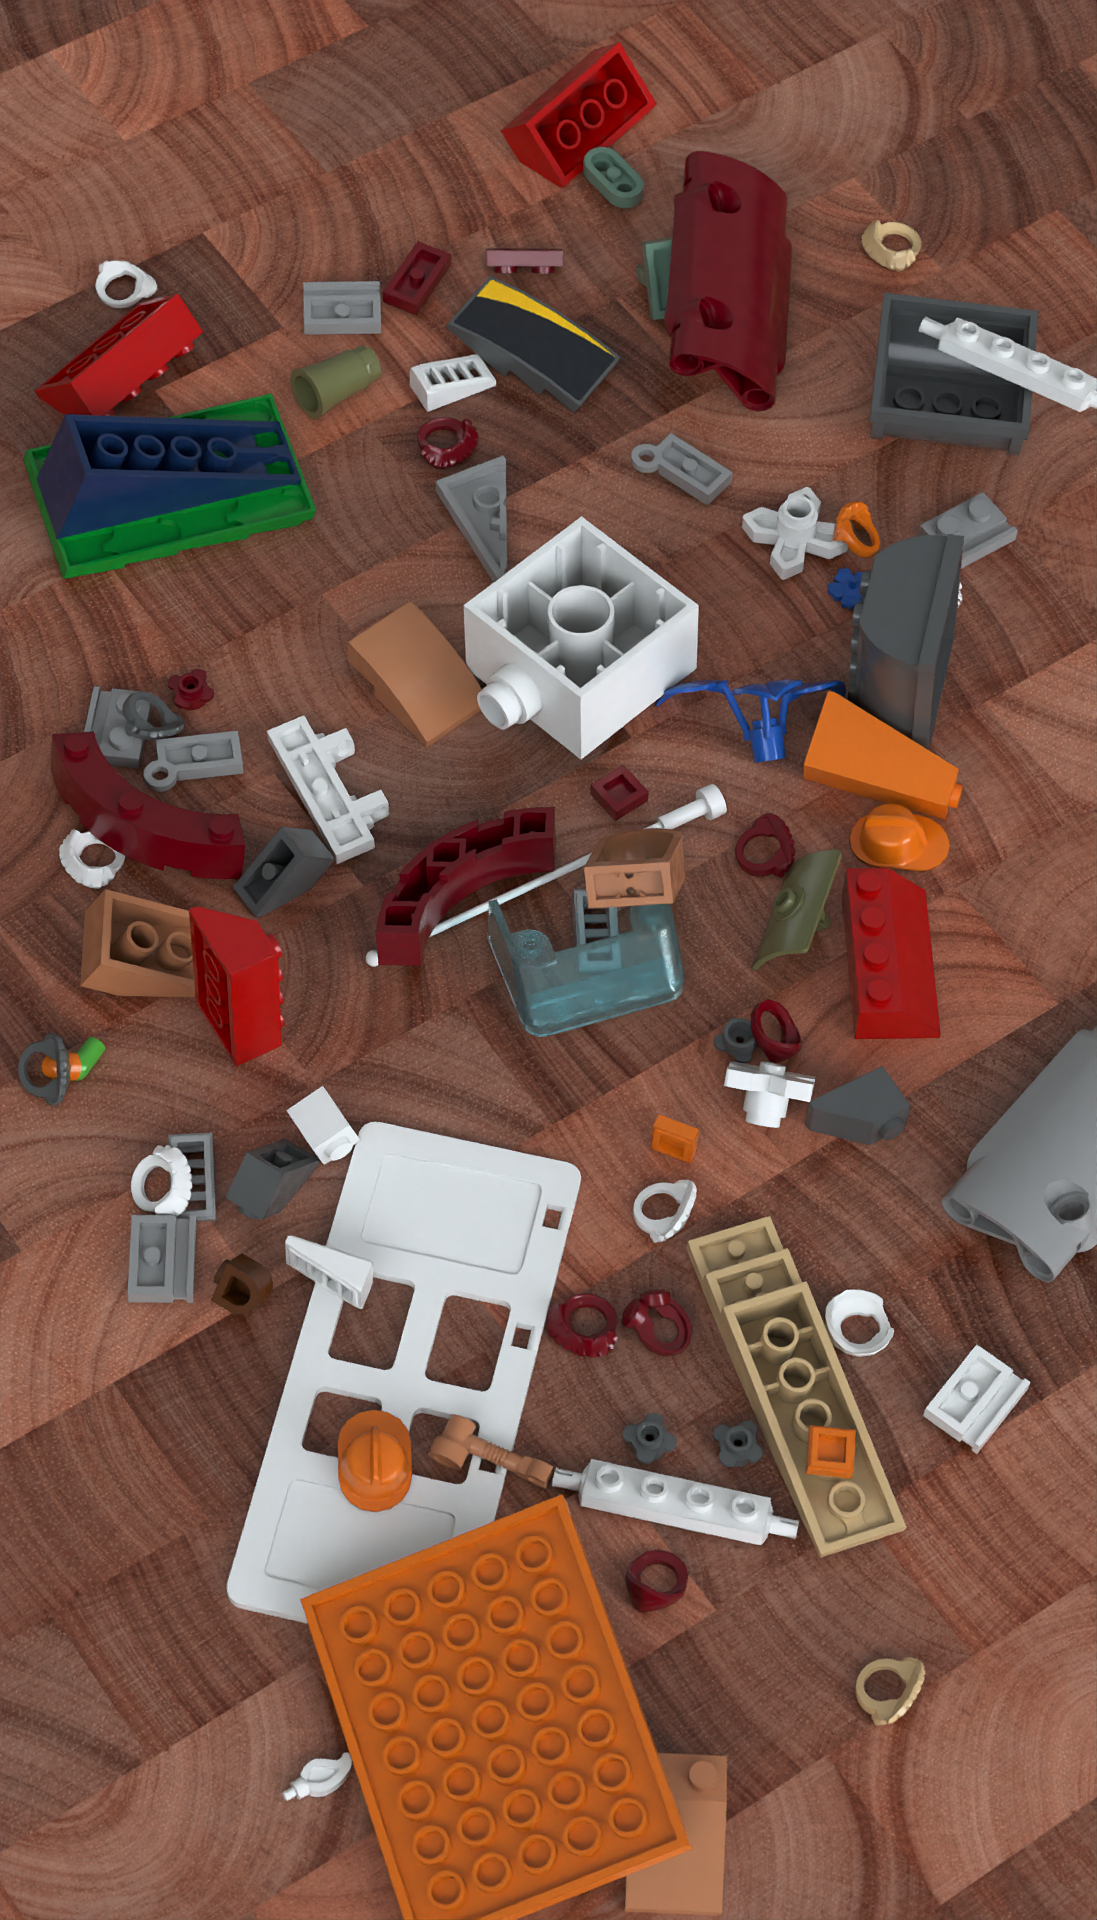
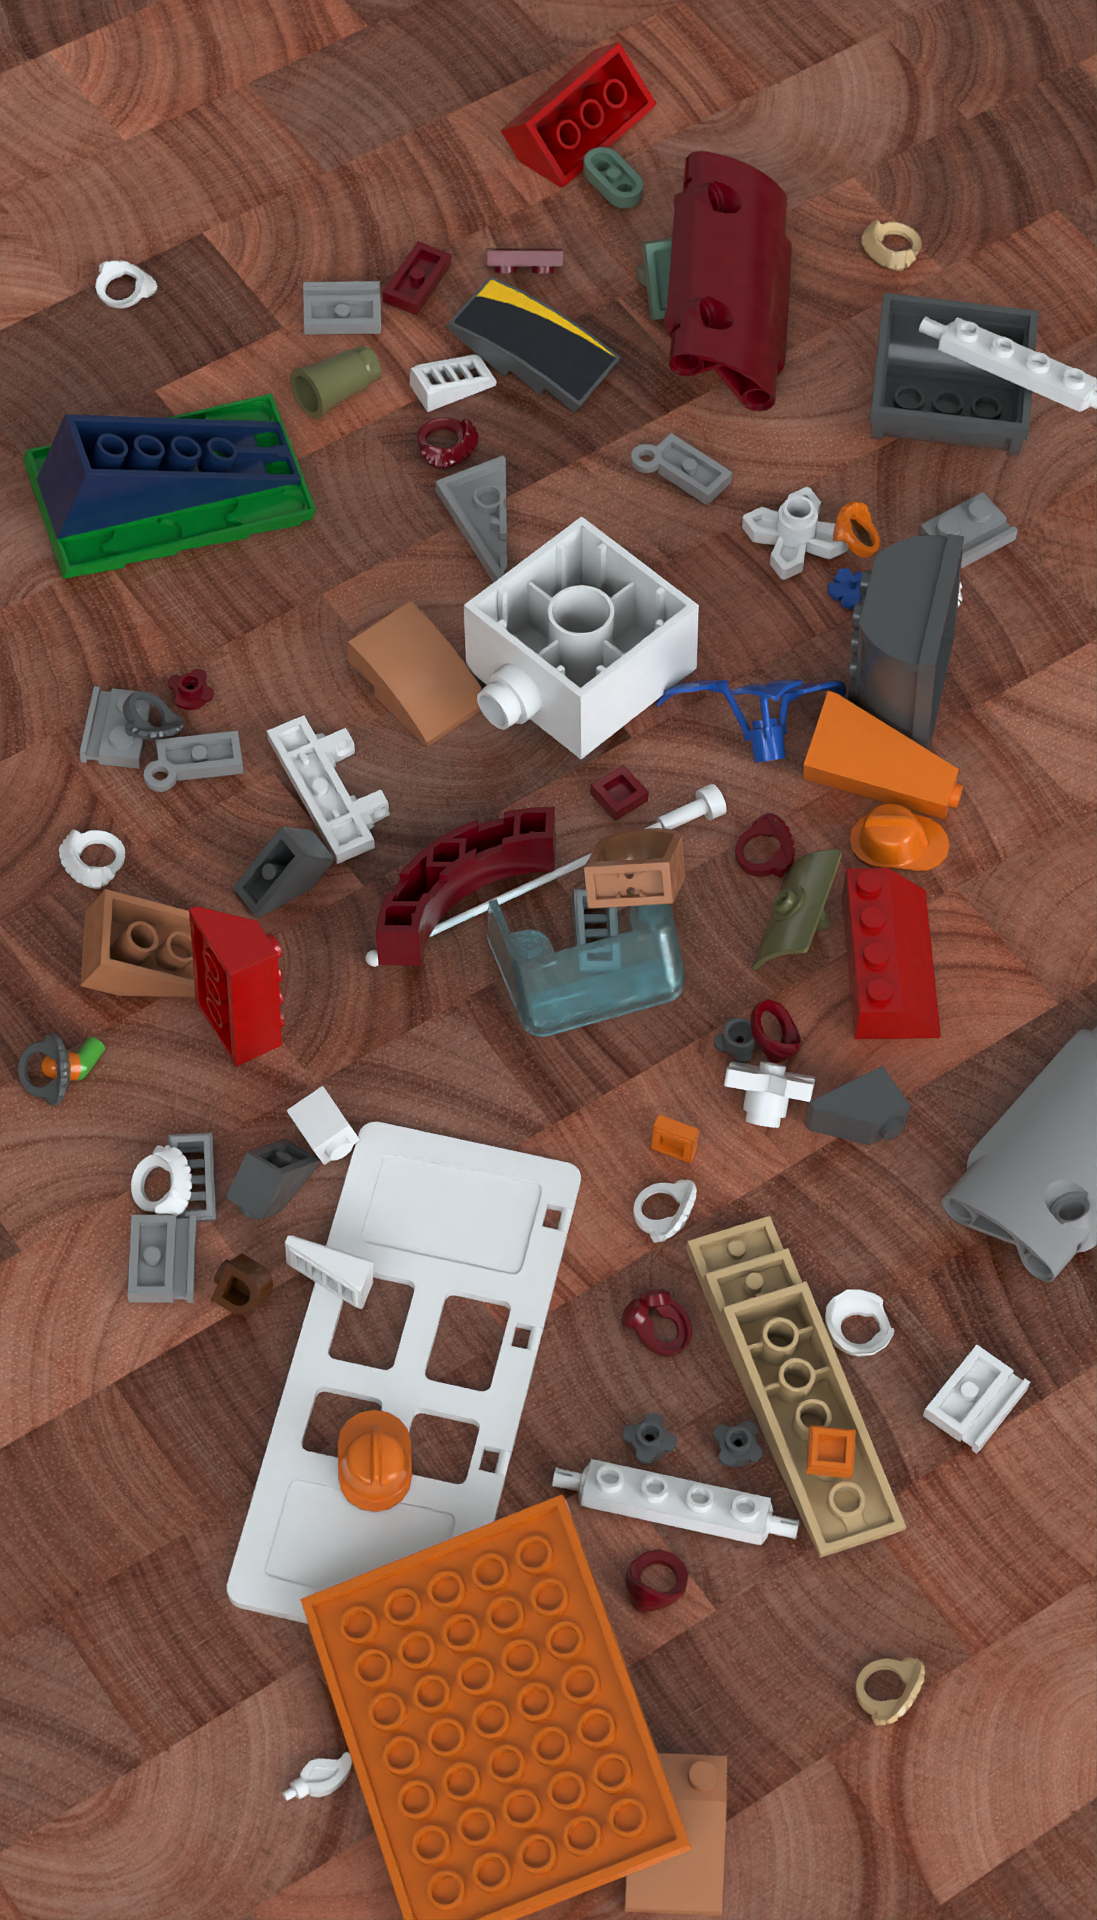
red slope [34,293,203,416] -> none
dark red brick [50,731,246,879] -> none
nougat brick [428,1414,553,1489] -> none
dark red piece [546,1293,619,1358] -> none

